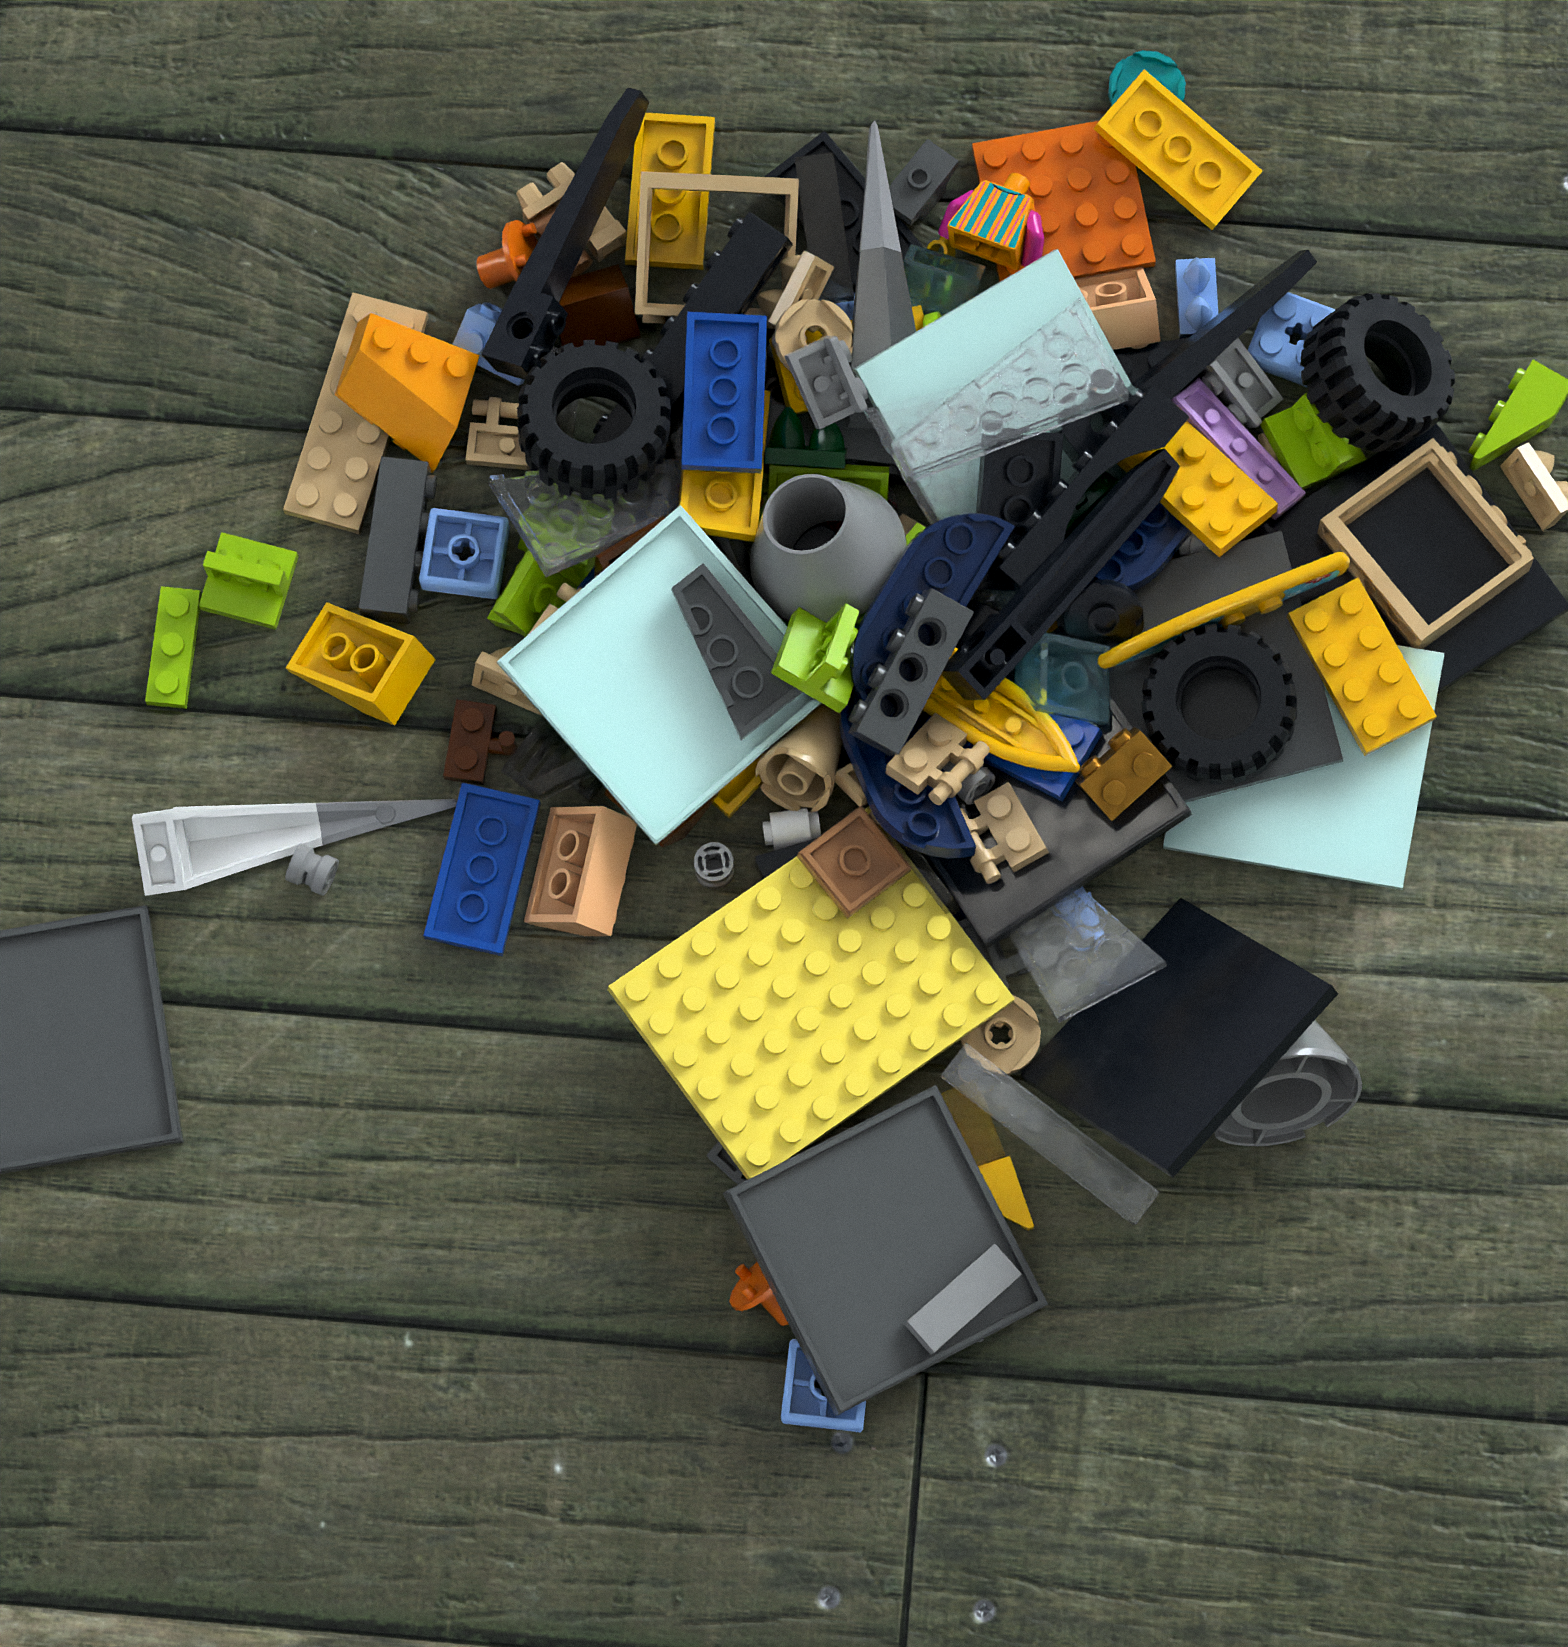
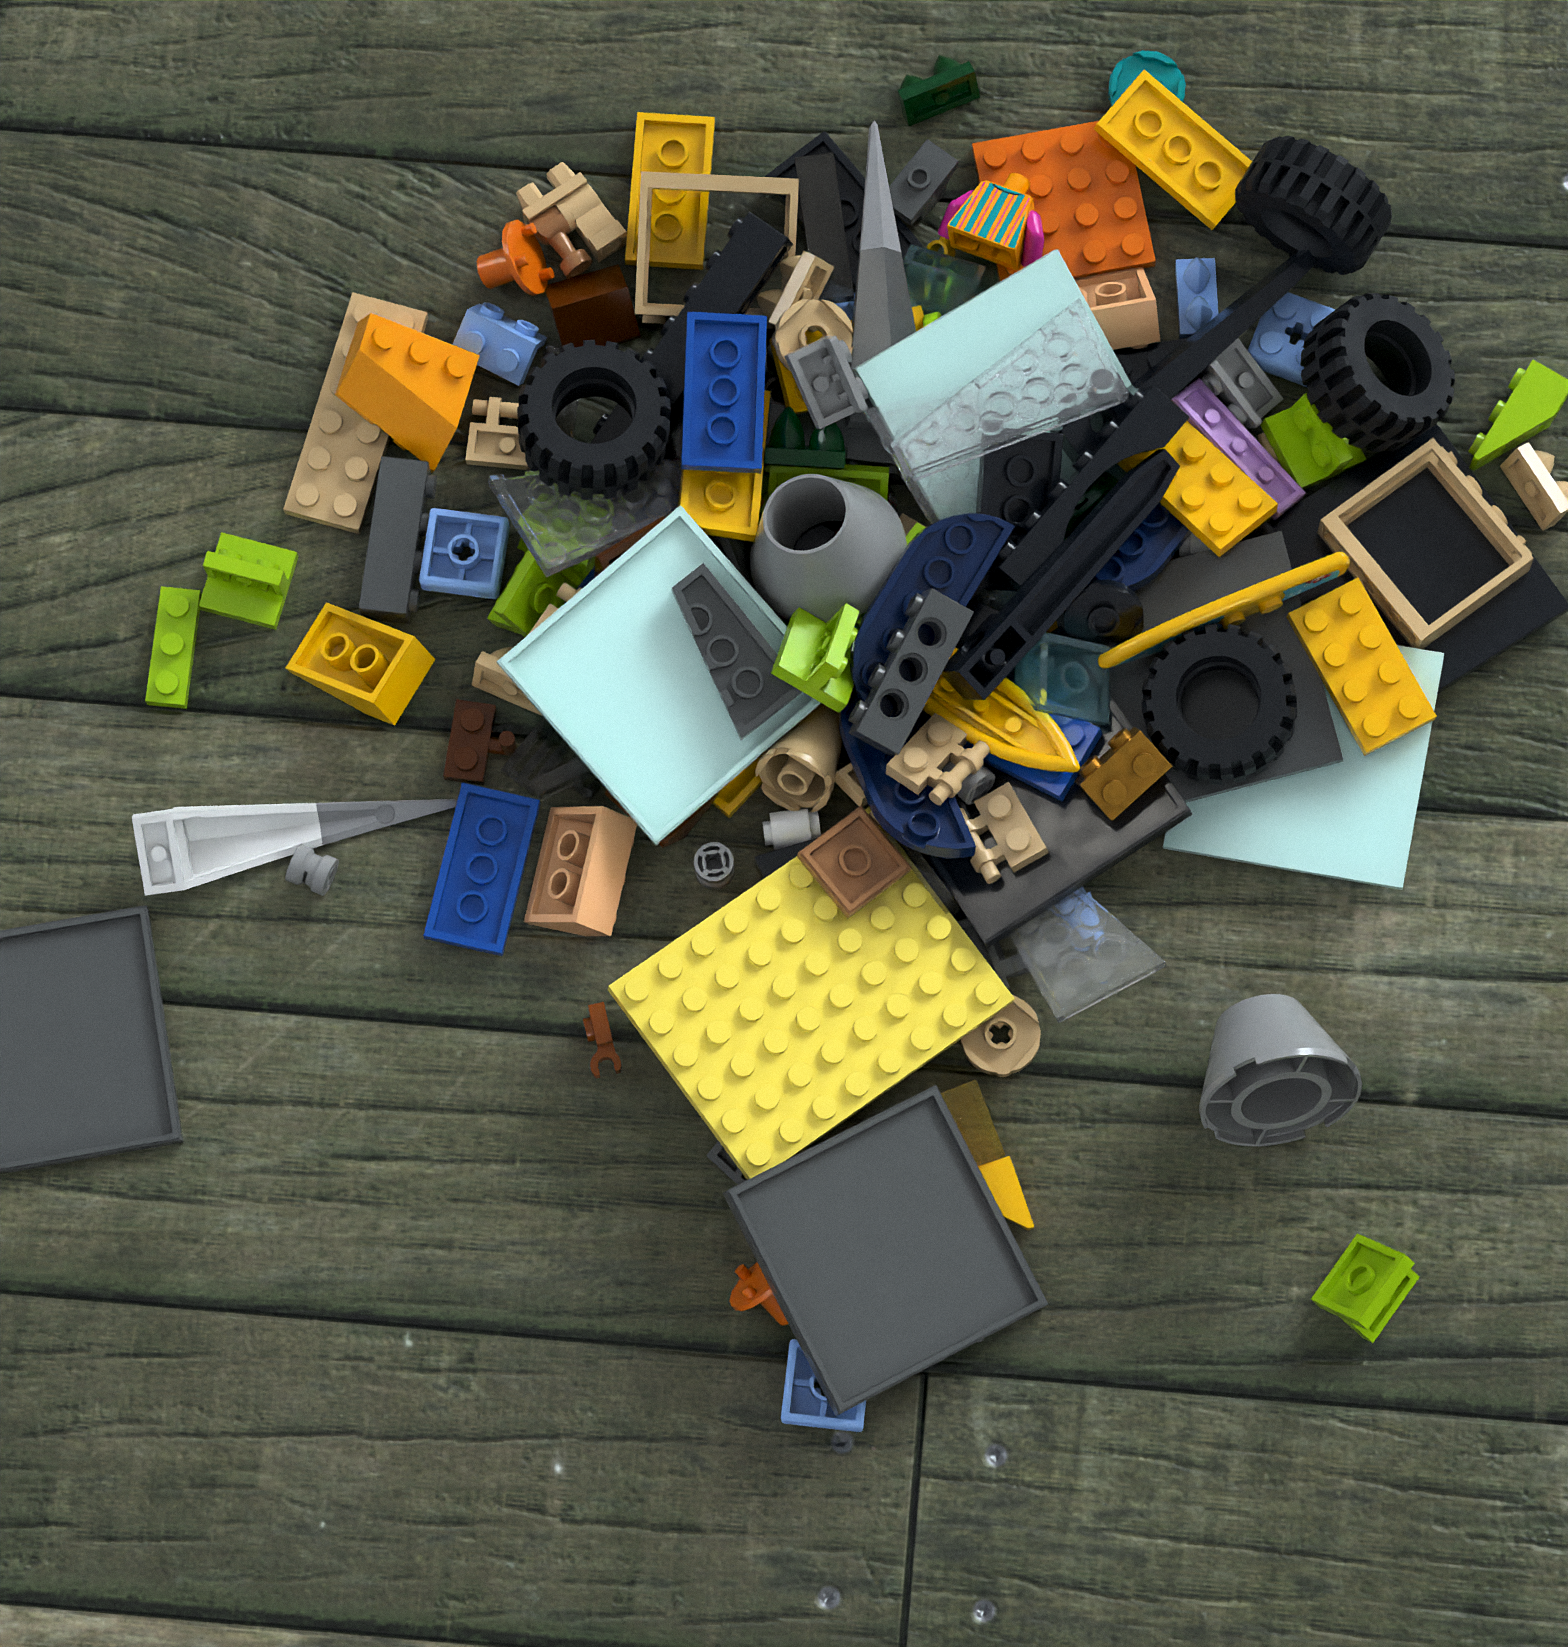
black piece [481,88,649,380] -> none
light grey tile [904,1244,1022,1355] -> none
clear plate [940,1043,1160,1226] -> none
black tile [1020,898,1338,1178] -> none
none -> dark orange plate [583,1002,622,1079]
none -> dark green tile [898,55,980,126]
none -> black tyre [1235,136,1392,275]
none -> lime bracket [1311,1233,1420,1343]

